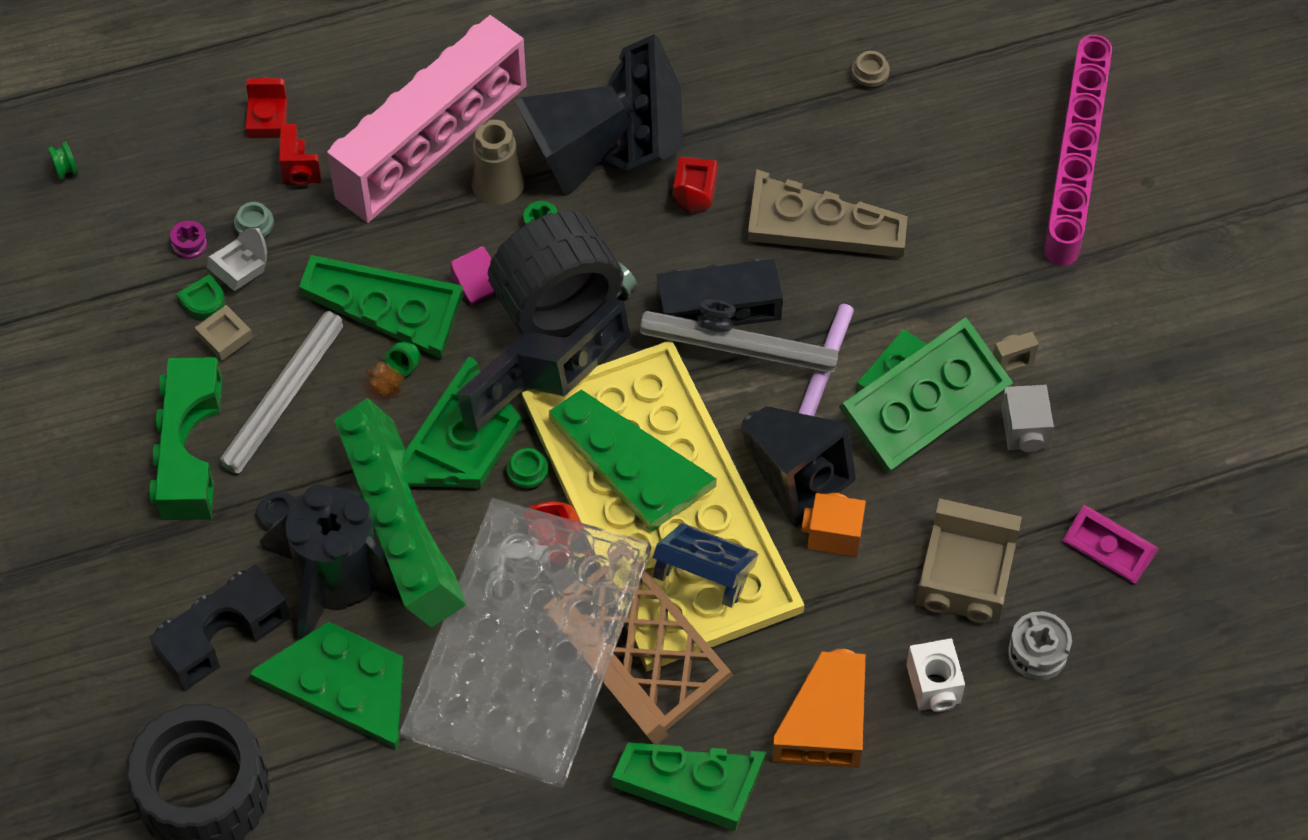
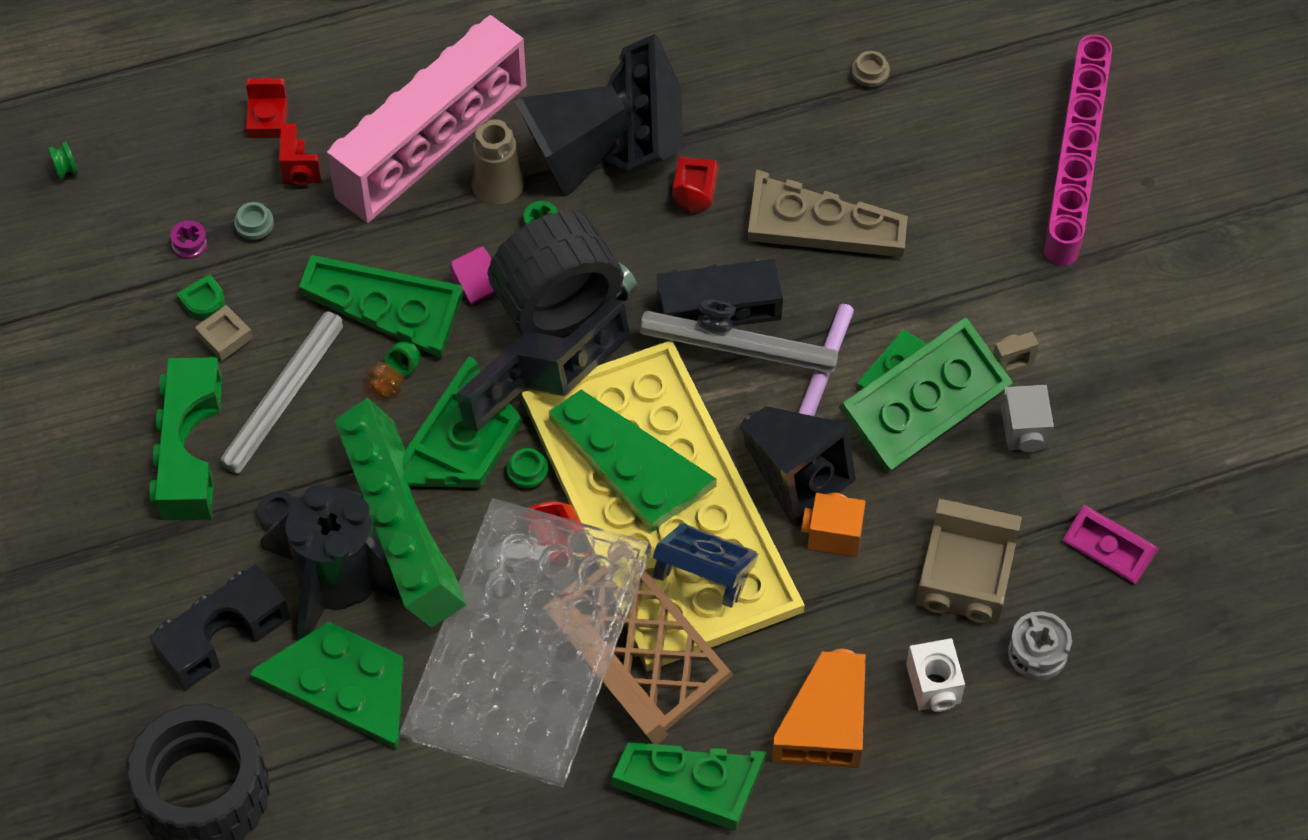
light grey plate [207,228,268,291] -> none

